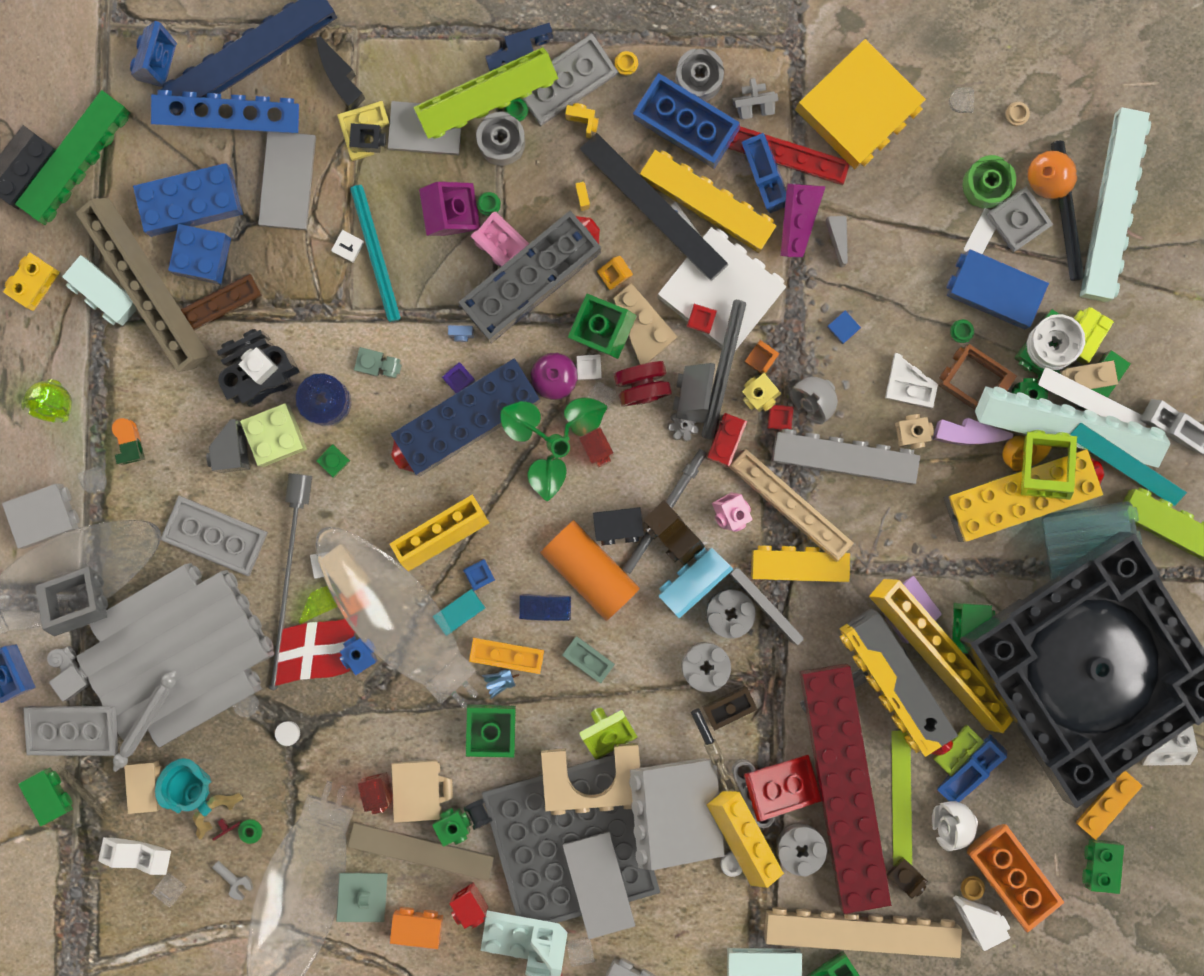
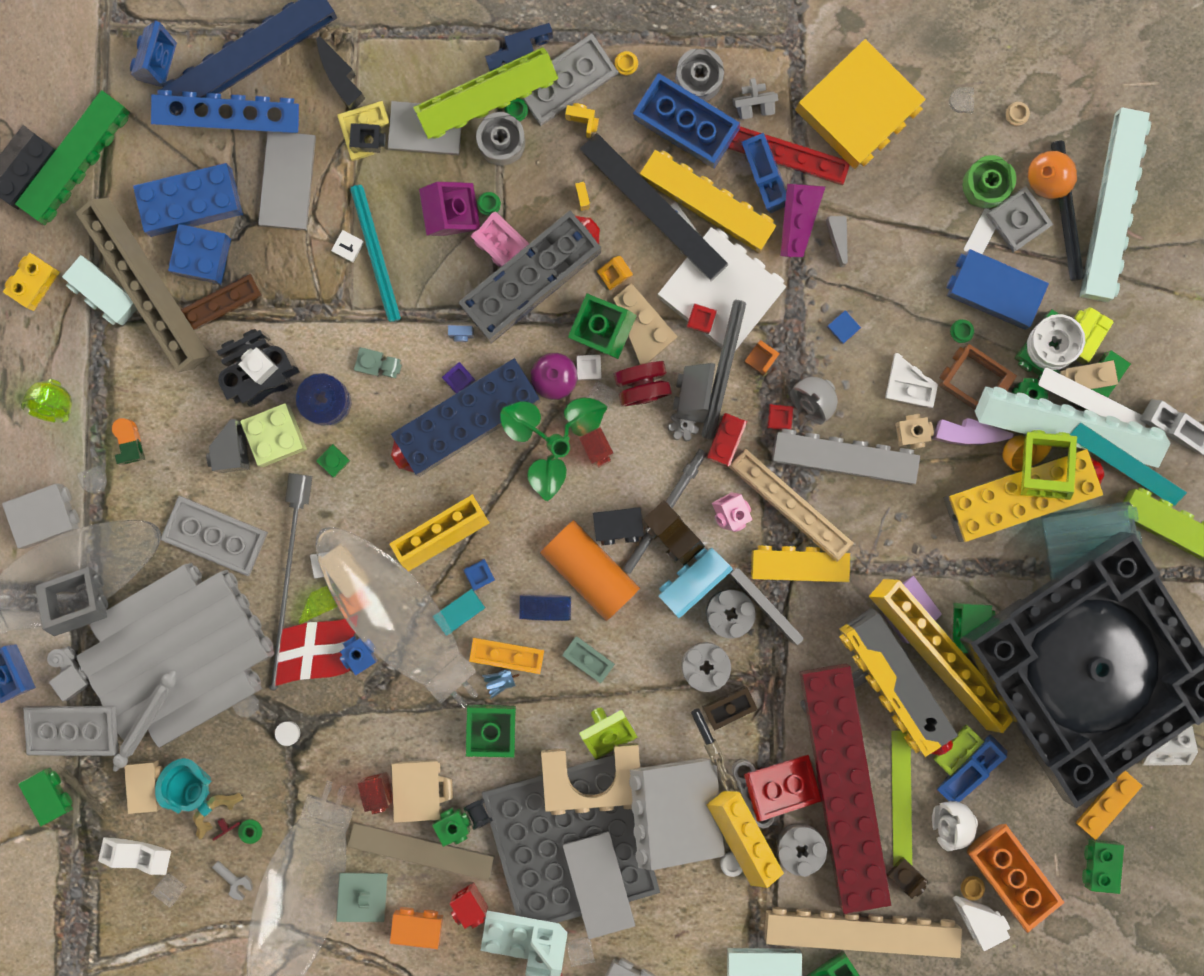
light yellow brick [742,373,782,412] -> none

